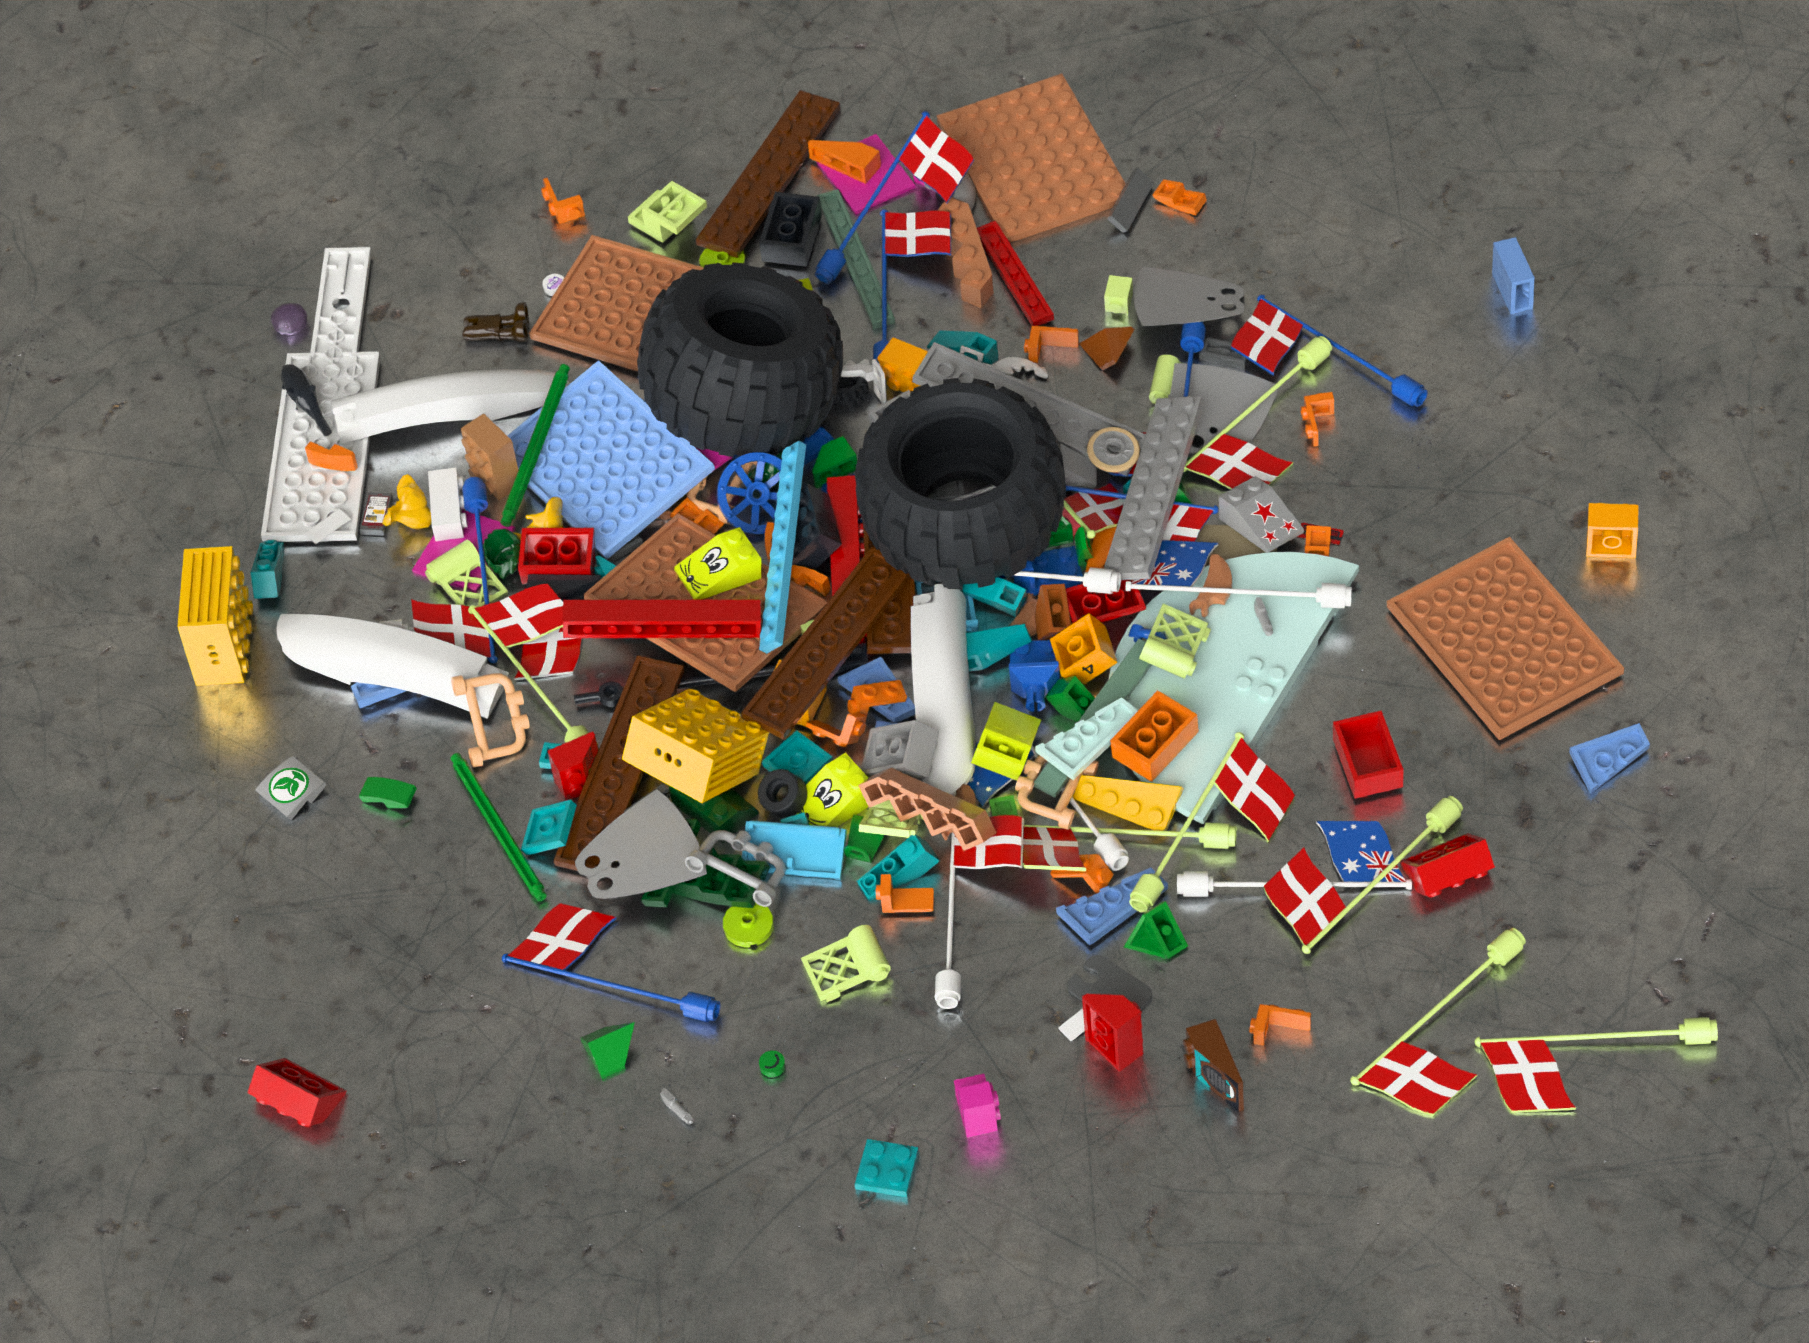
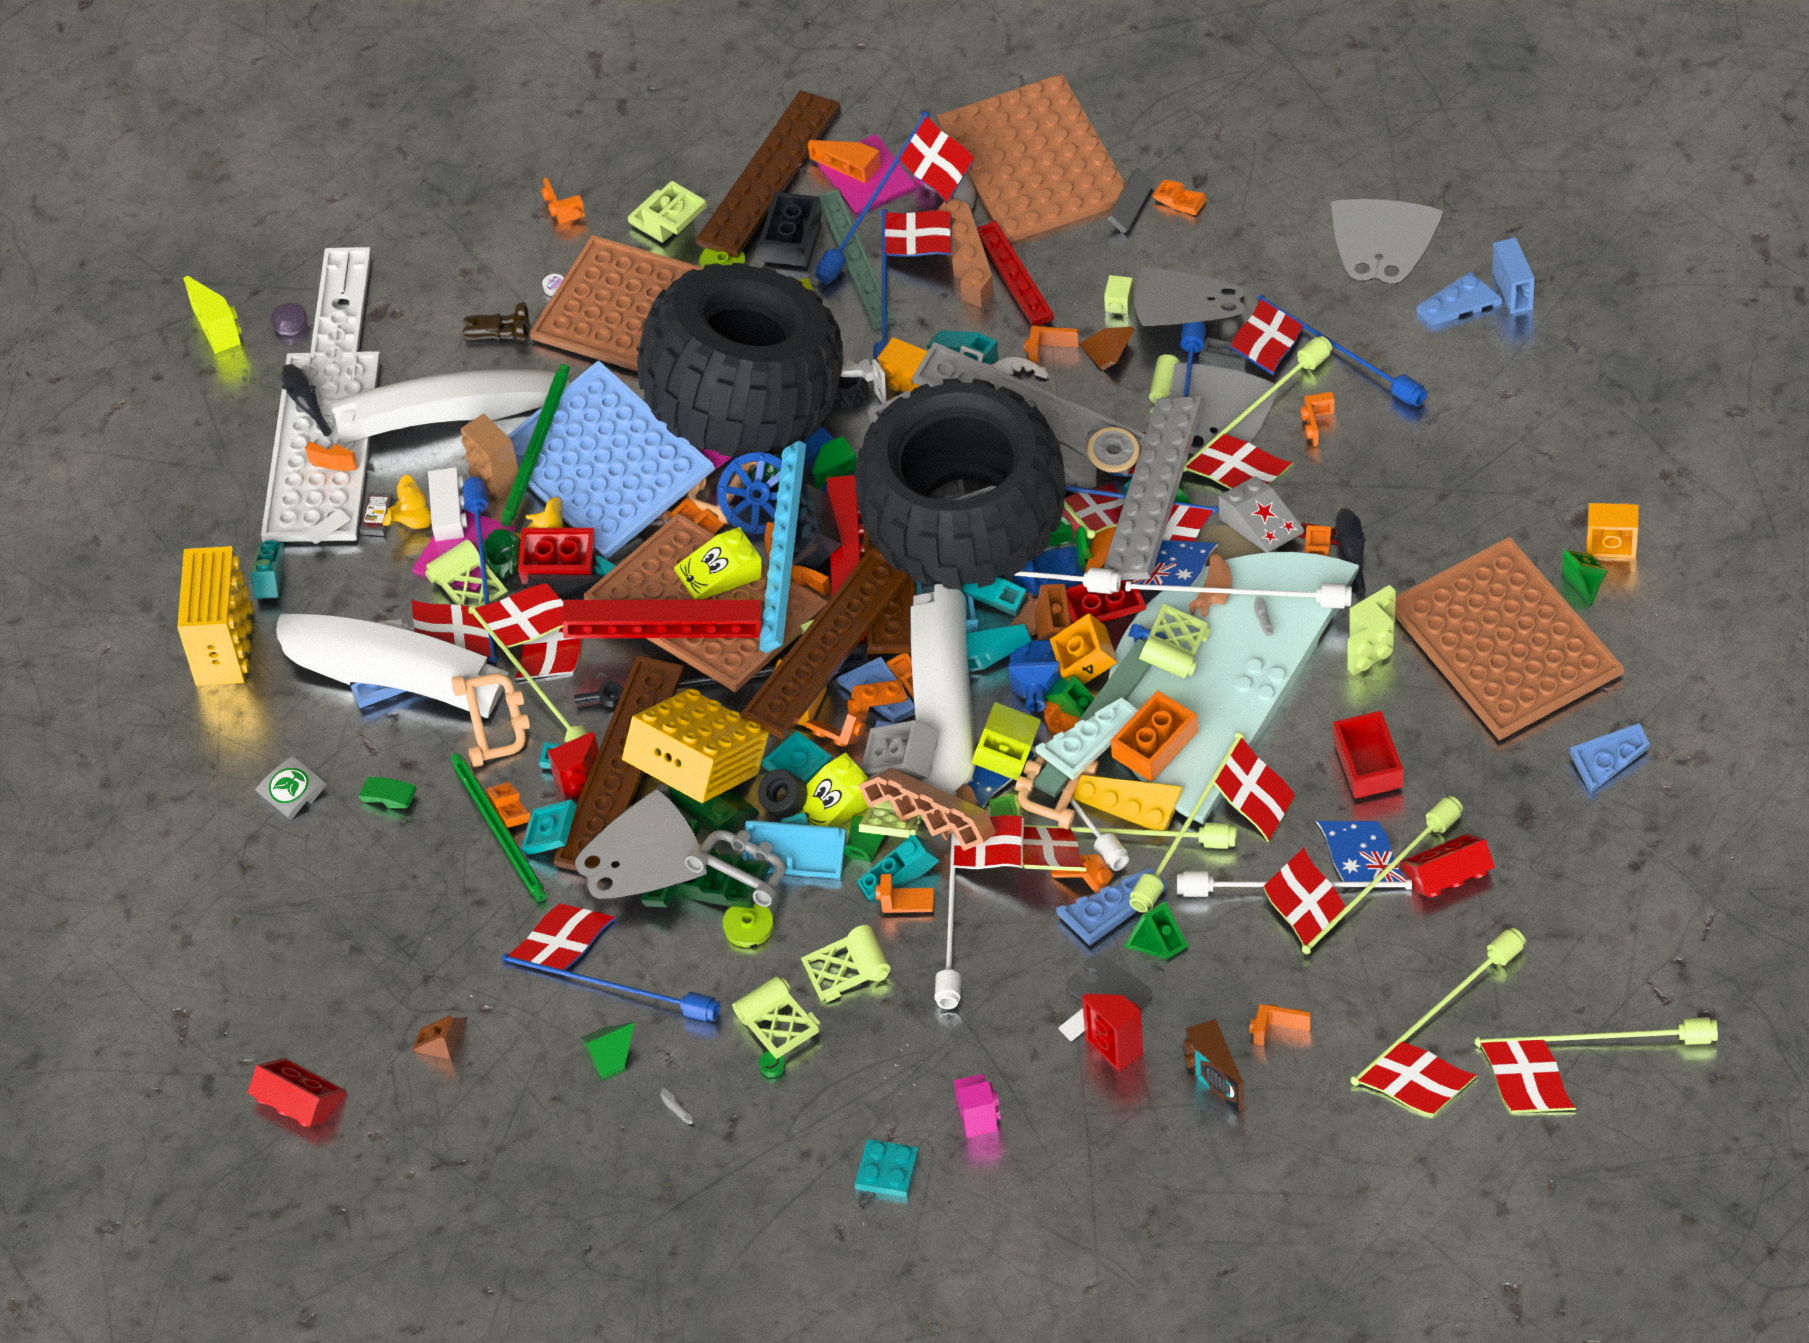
none -> neon yellow slope [183,276,242,354]
none -> dark orange slope [412,1016,467,1059]
none -> orange slope [486,782,530,828]
none -> yellowish green piece [732,977,820,1059]
none -> orange slope [886,653,914,699]
none -> orange slope [1043,700,1080,736]
none -> light grey piece [1331,199,1443,283]
none -> black piece [1333,508,1366,594]
none -> yellowish green bracket [1348,585,1396,676]
none -> medium blue wing [1417,272,1502,326]
none -> green slope [1562,550,1607,606]

